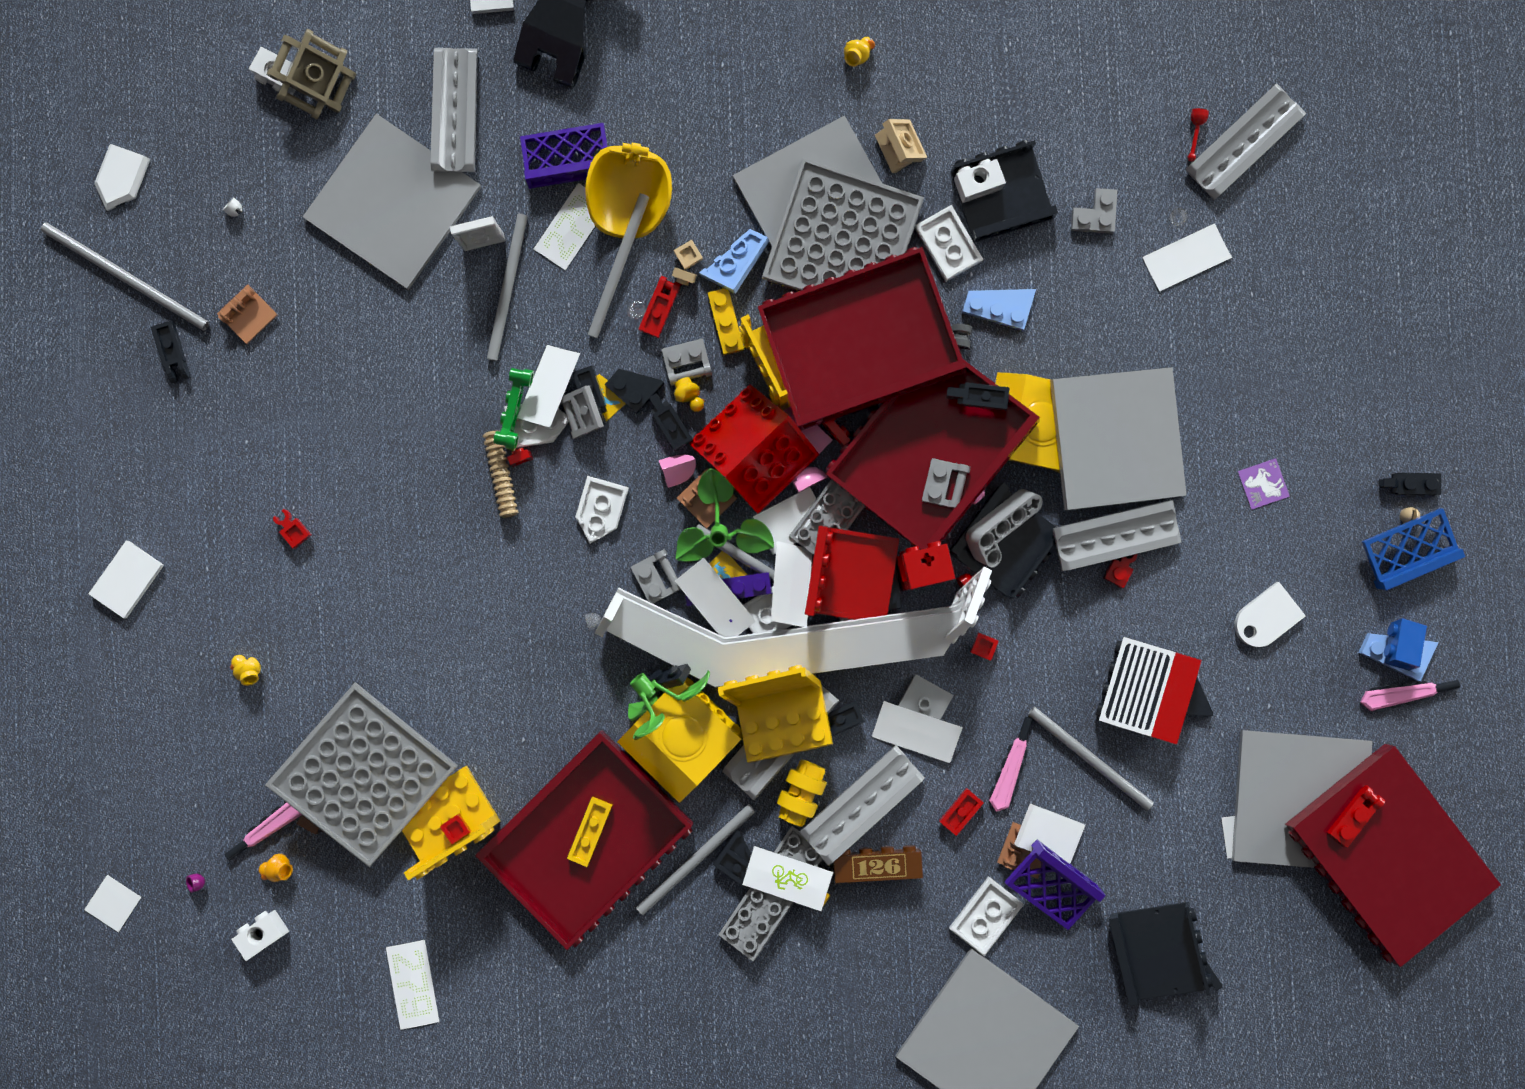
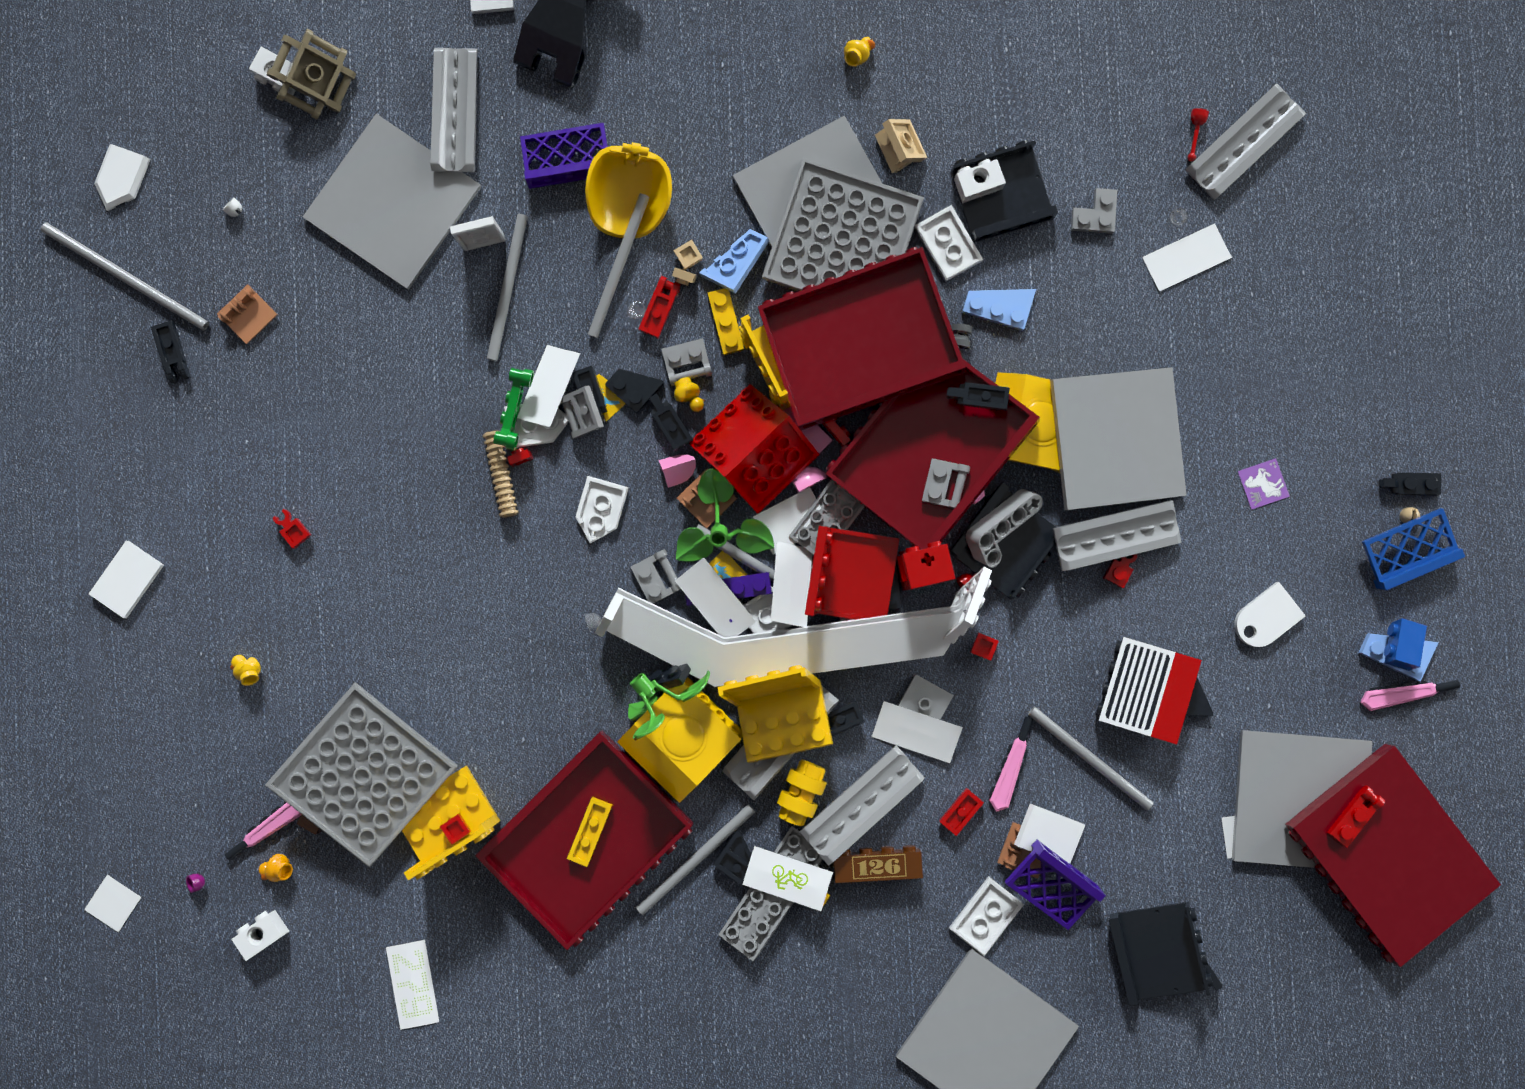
white sticker [534,183,595,270] -> none

